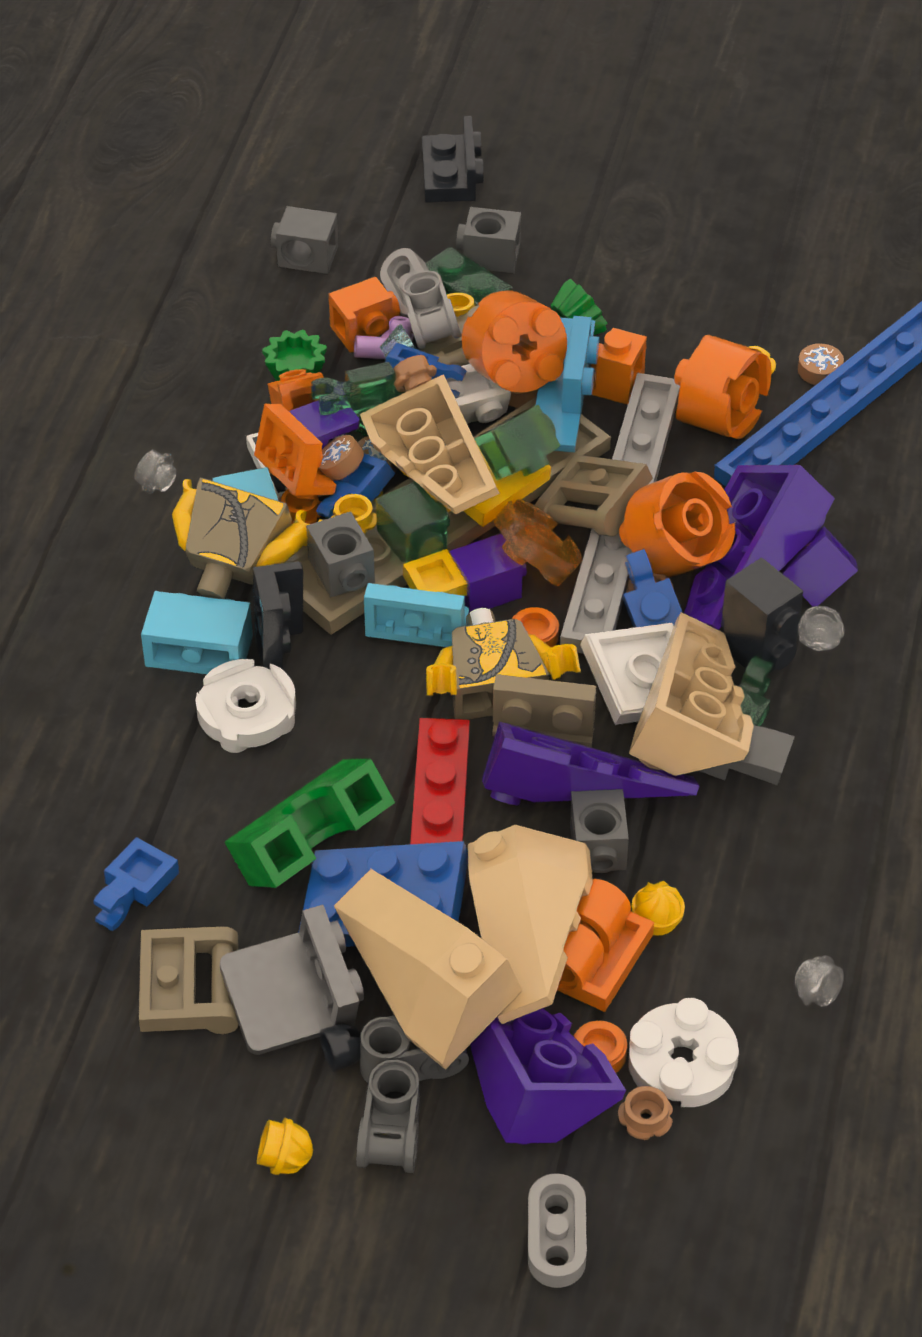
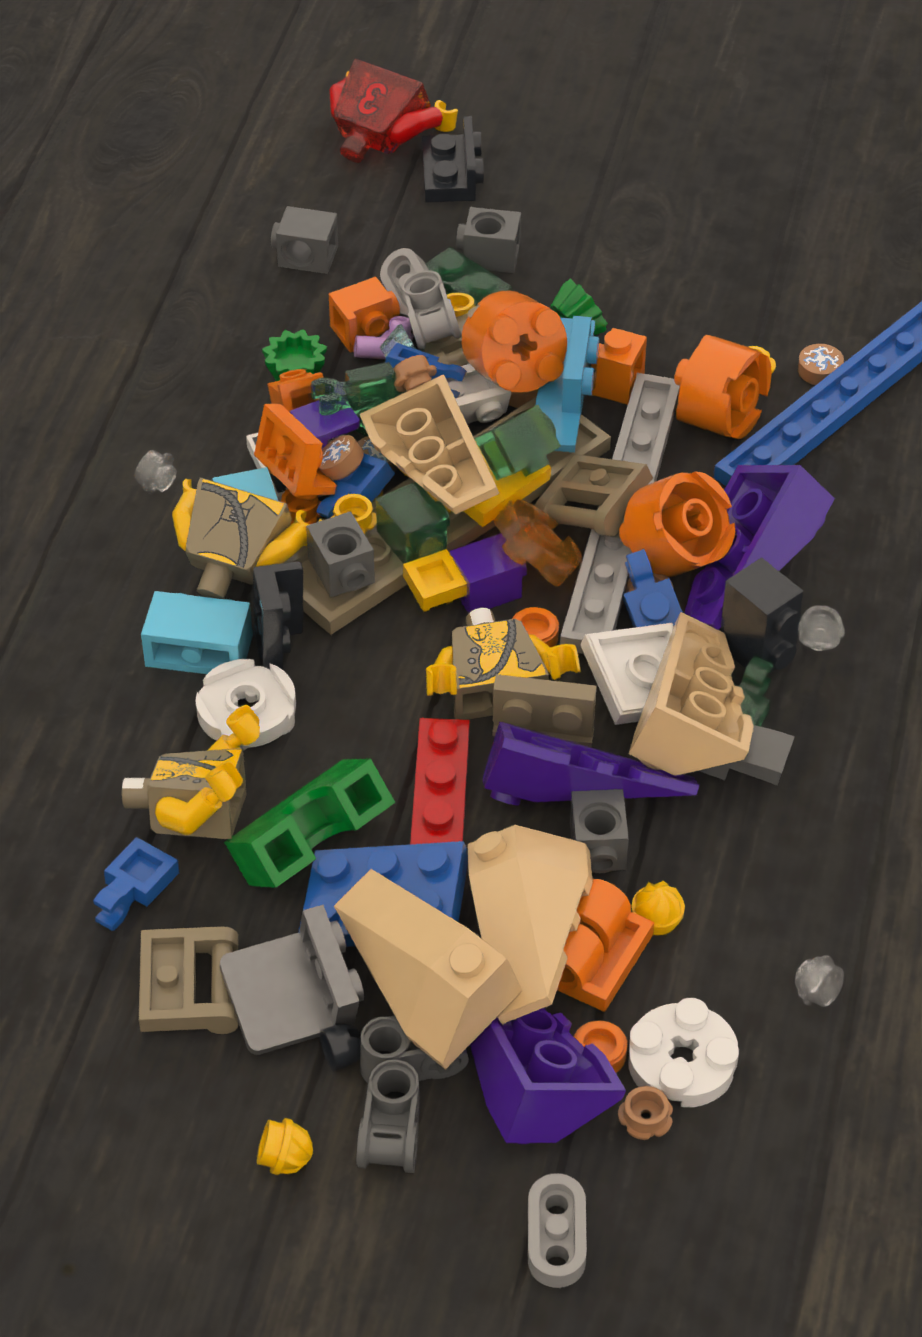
medium azure bracket [364,583,469,647] -> none
dark purple panel [782,526,858,607] -> none
none -> torso [122,705,260,839]
none -> clear red torso [329,59,458,163]

